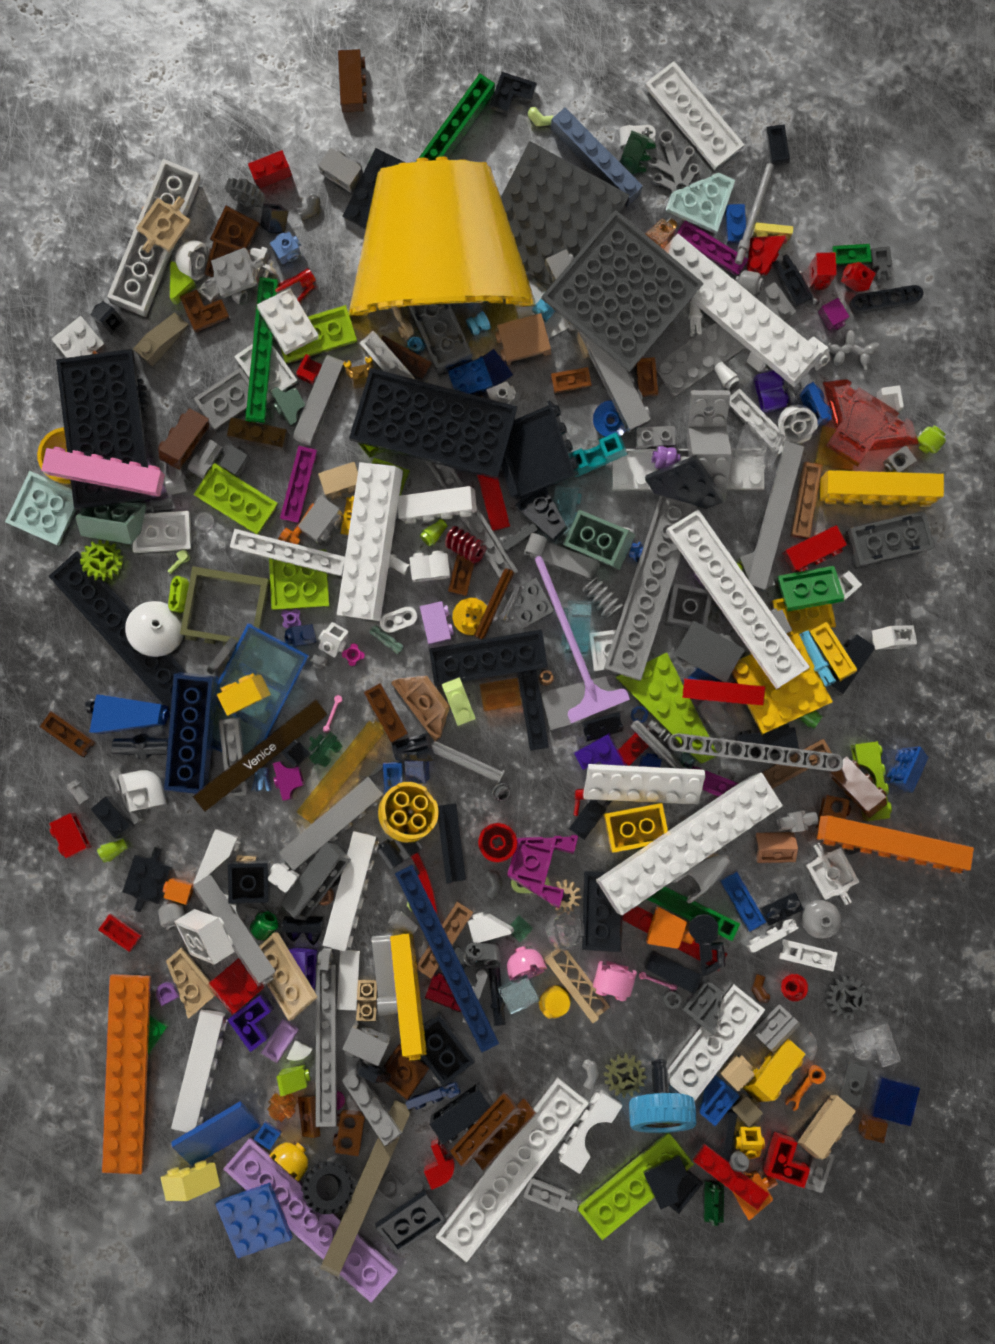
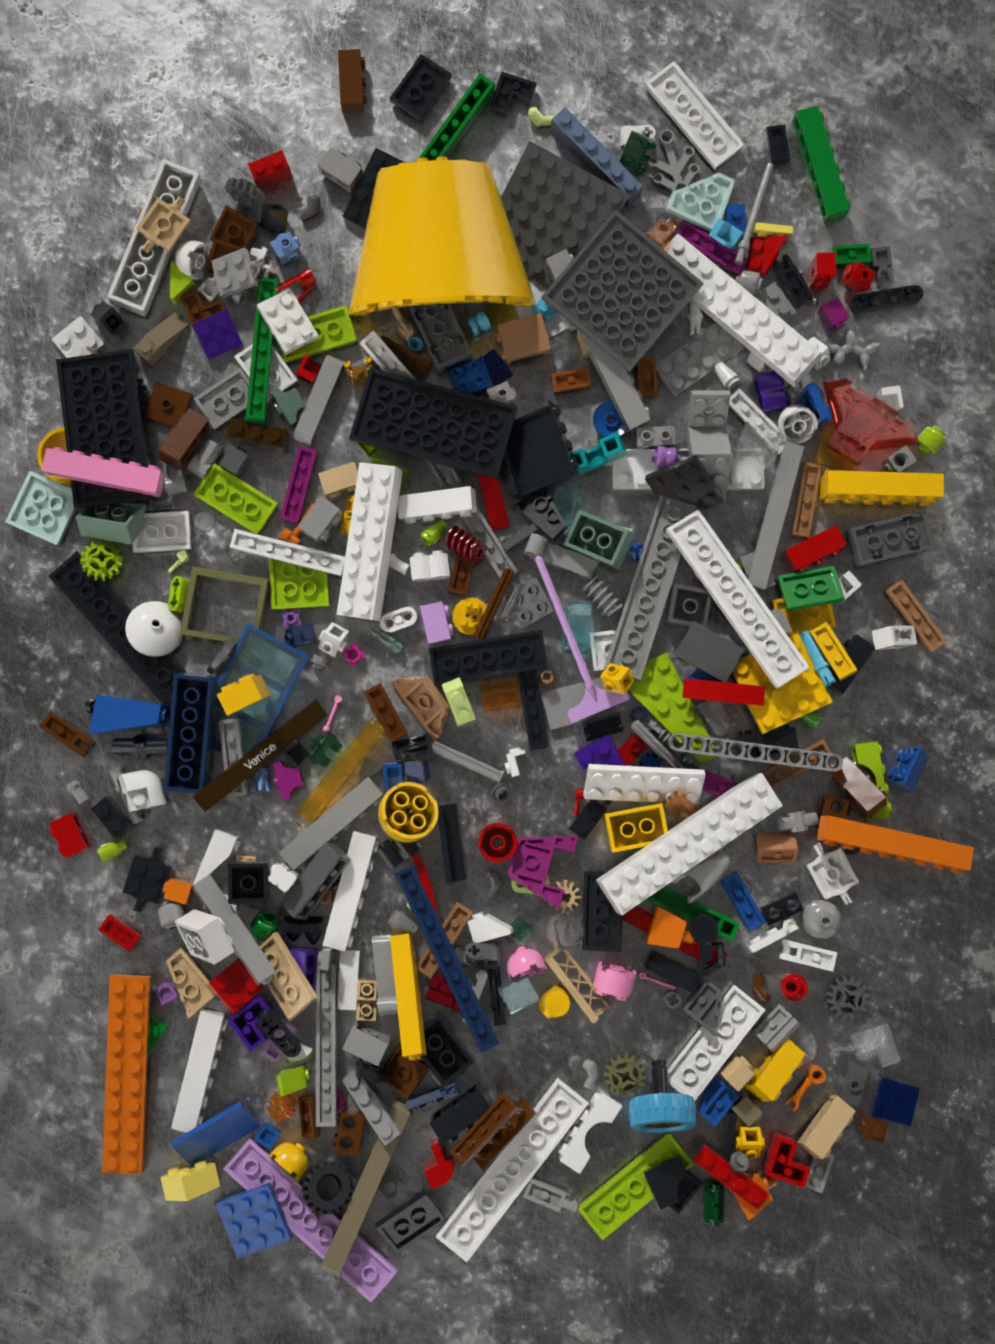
none -> reddish brown plate [144,382,193,427]
none -> dark purple plate [192,309,243,360]
none -> black beam [257,1010,301,1057]
none -> black plate [390,54,452,121]
none -> white bracket [504,747,526,777]
none -> yellow brick [600,663,634,695]
none -> clear orange tile [662,791,700,821]
none -> medium azure panel [709,218,743,250]
none -> green brick [793,105,851,223]
none -> medium nougat plate [885,579,947,653]

